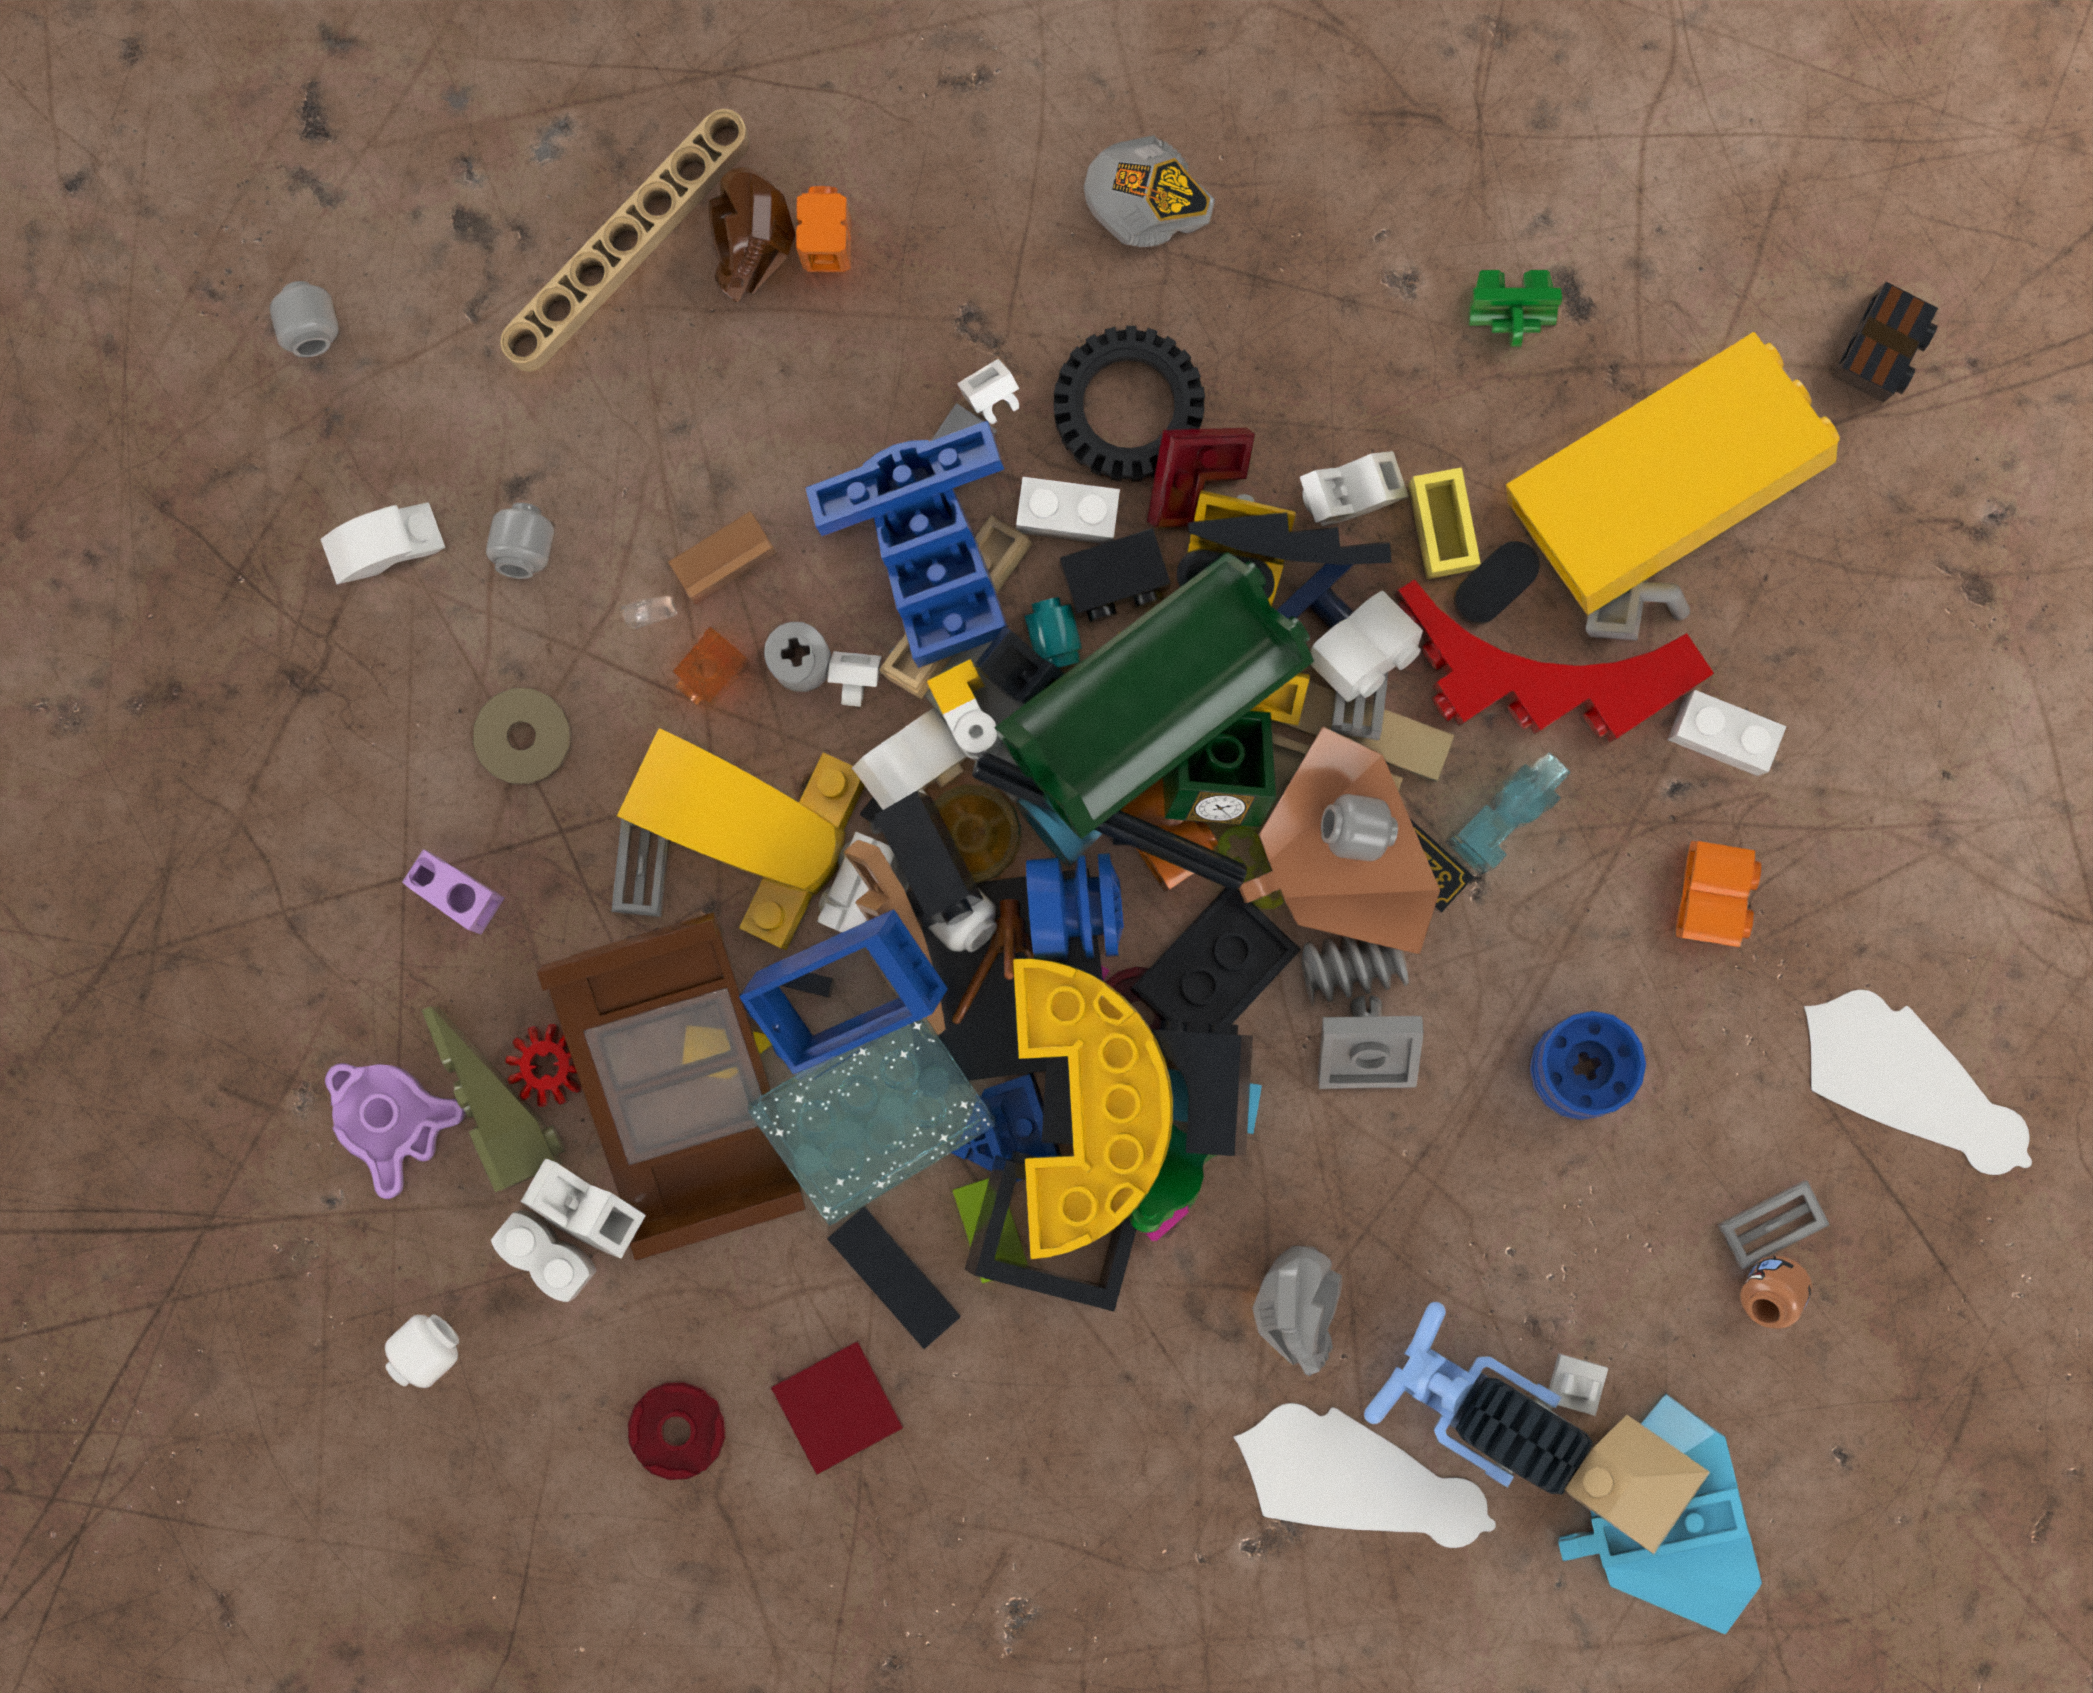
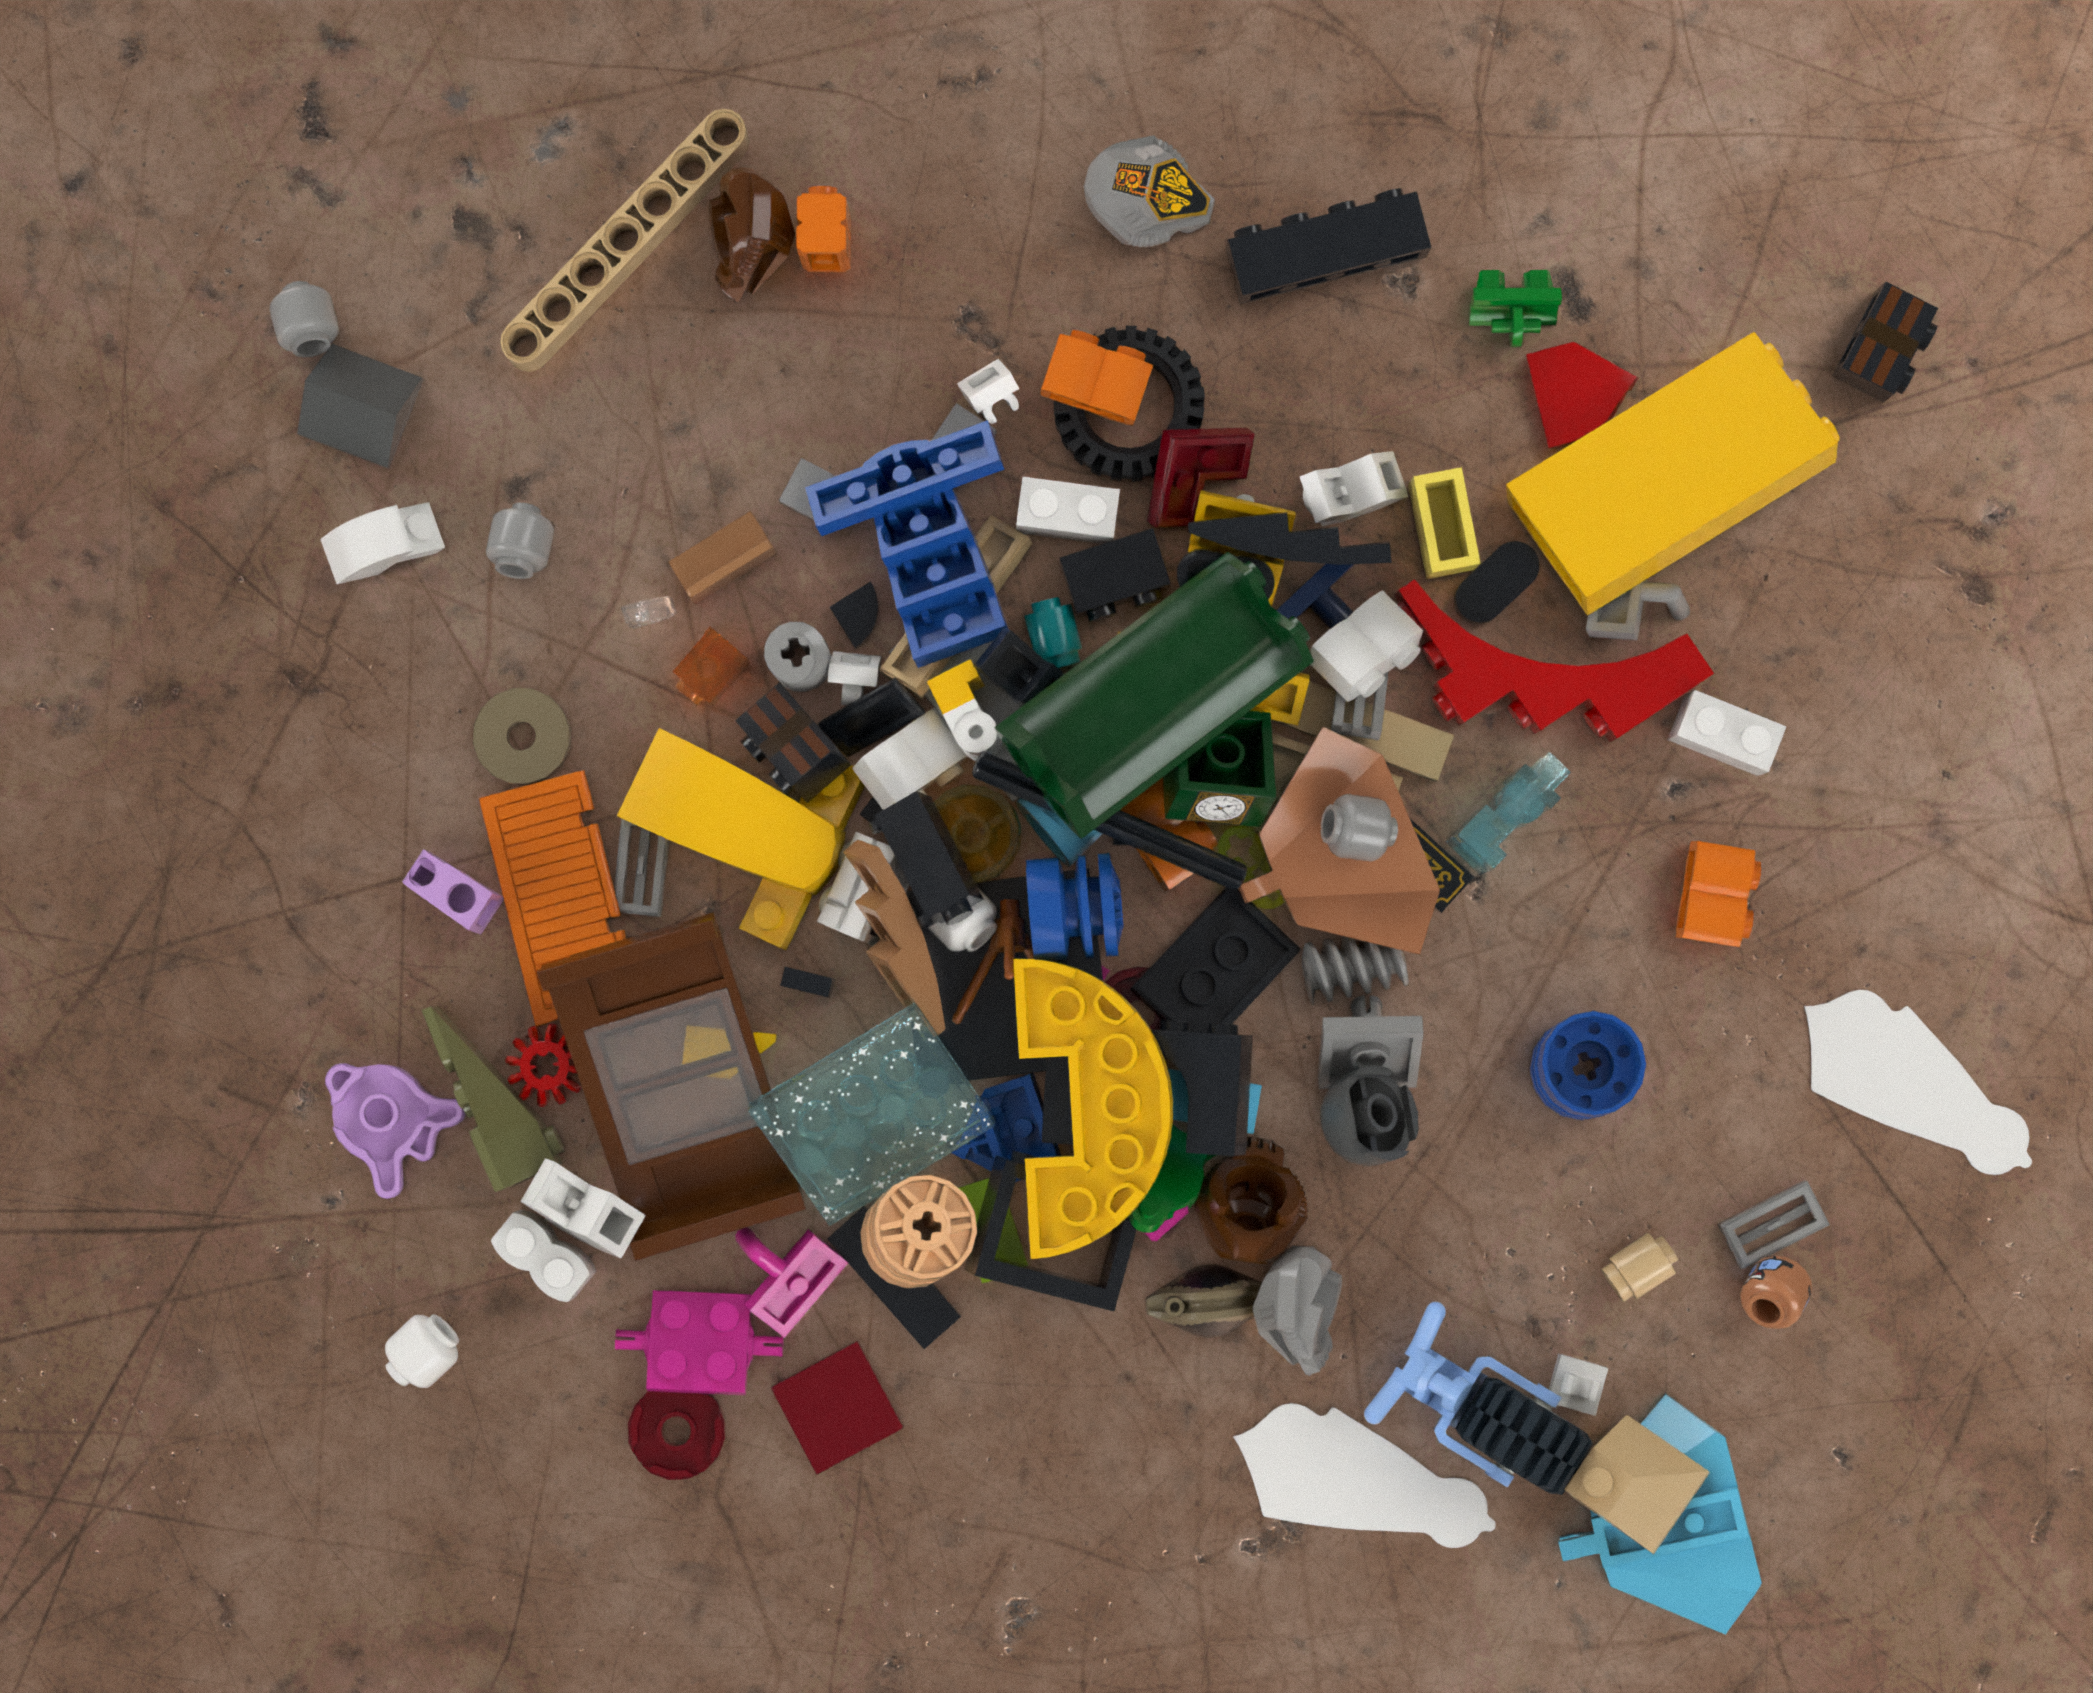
blue window [739,909,948,1075] -> none
none -> dark grey slope [297,344,424,469]
none -> orange piece [479,770,626,1027]
none -> dark pink plate [615,1290,784,1395]
none -> black brick [735,682,851,803]
none -> dark pink plate [735,1227,848,1338]
none -> light grey tile [779,458,835,521]
none -> black tile [818,678,925,757]
none -> black tile [830,581,878,649]
none -> light nougat wheel [860,1175,977,1288]
none -> orange brick [1040,330,1153,426]
none -> dark tan hat [1146,1264,1262,1338]
none -> reddish brown helmet [1194,1136,1308,1265]
none -> black brick [1226,188,1431,305]
none -> dark grey cylinder [1320,1064,1419,1167]
none -> red slope [1526,342,1638,449]
none -> tan brick [1601,1233,1678,1302]

